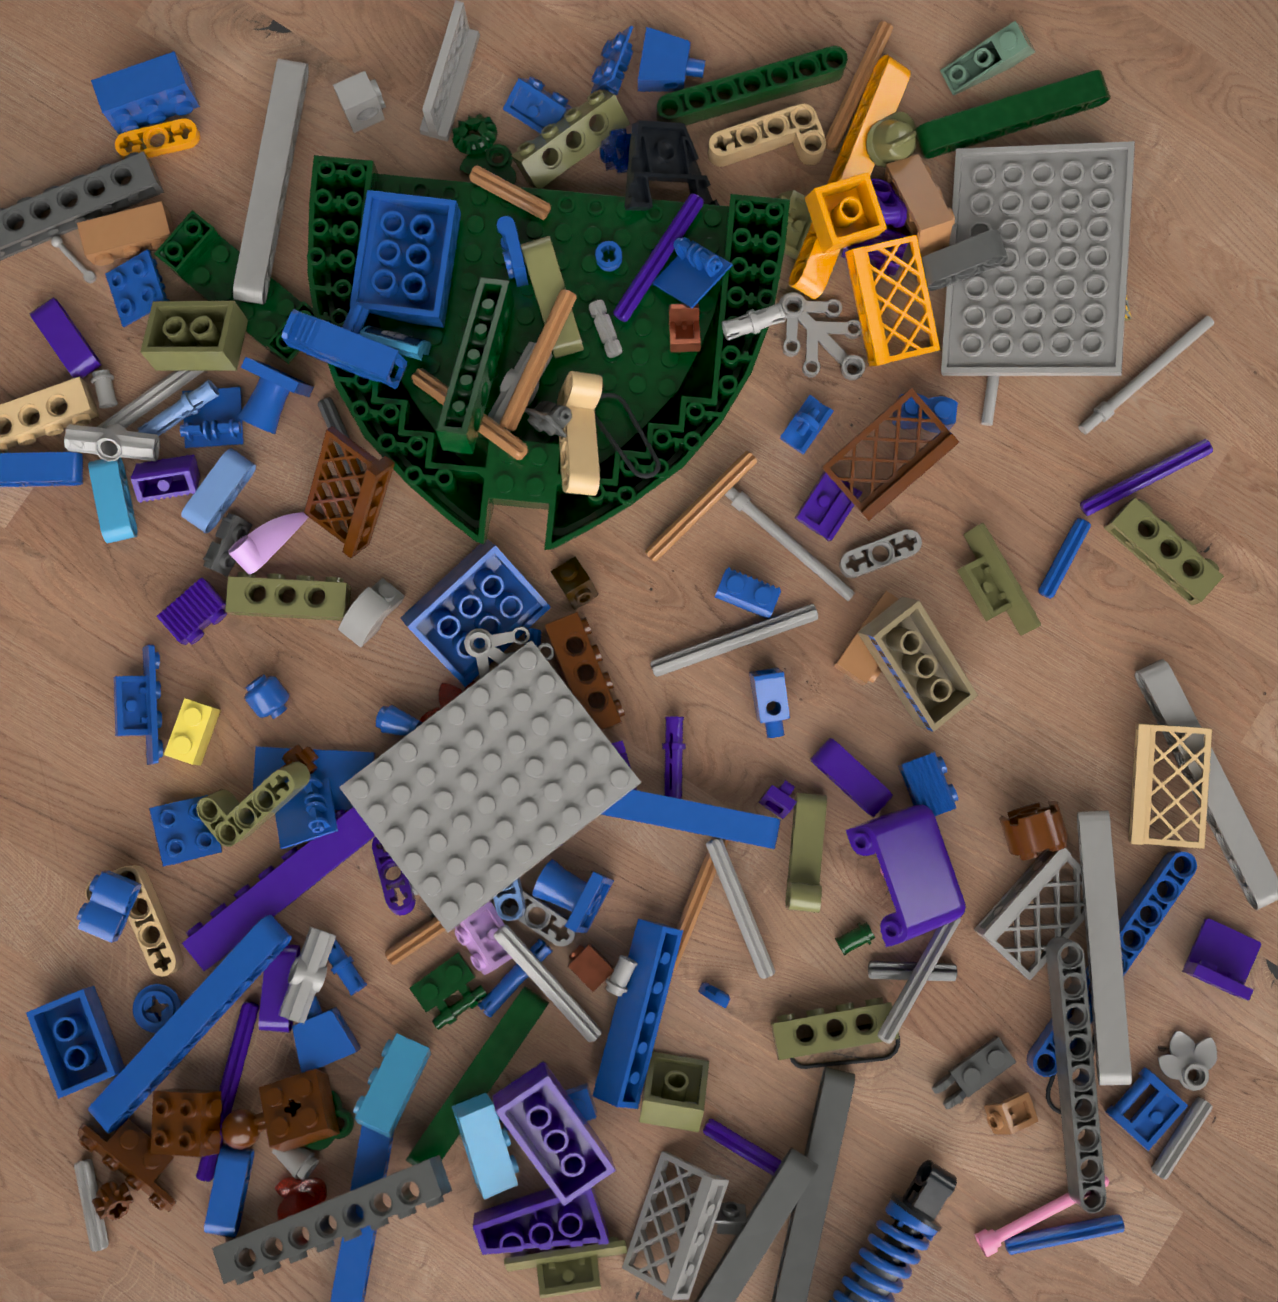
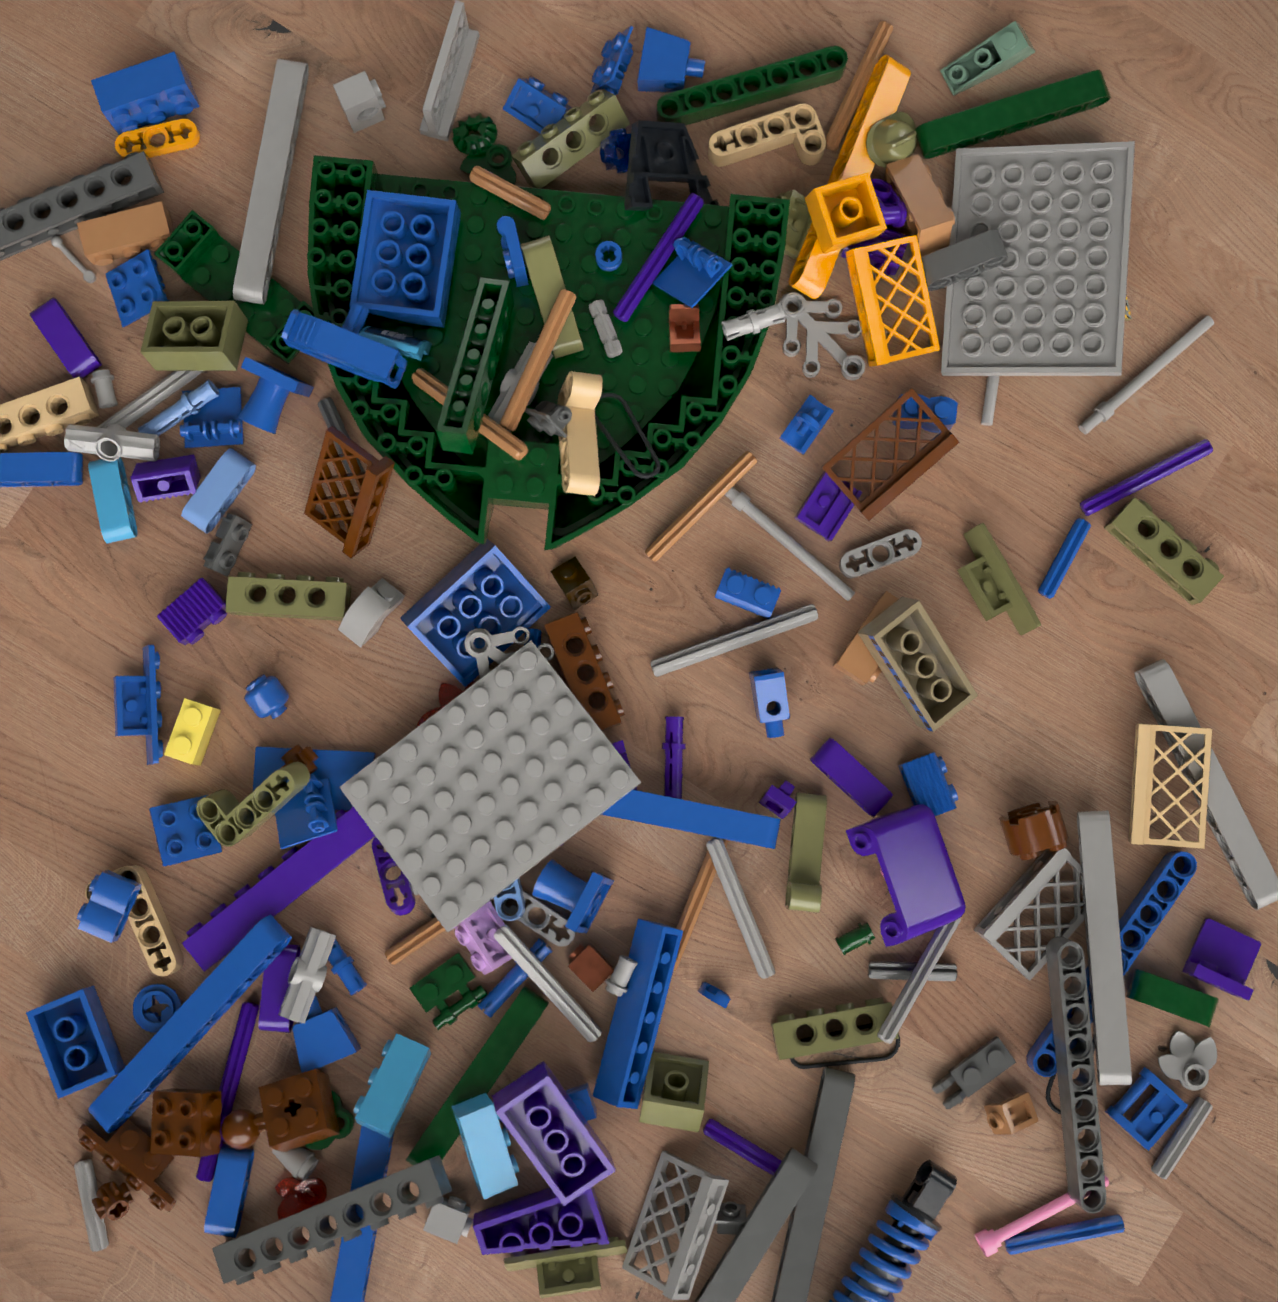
lavender piece [228,512,309,575] -> none
blue cone [376,705,422,736] -> none
none -> light grey brick [423,1196,473,1244]
none -> dark green beam [1126,968,1219,1027]

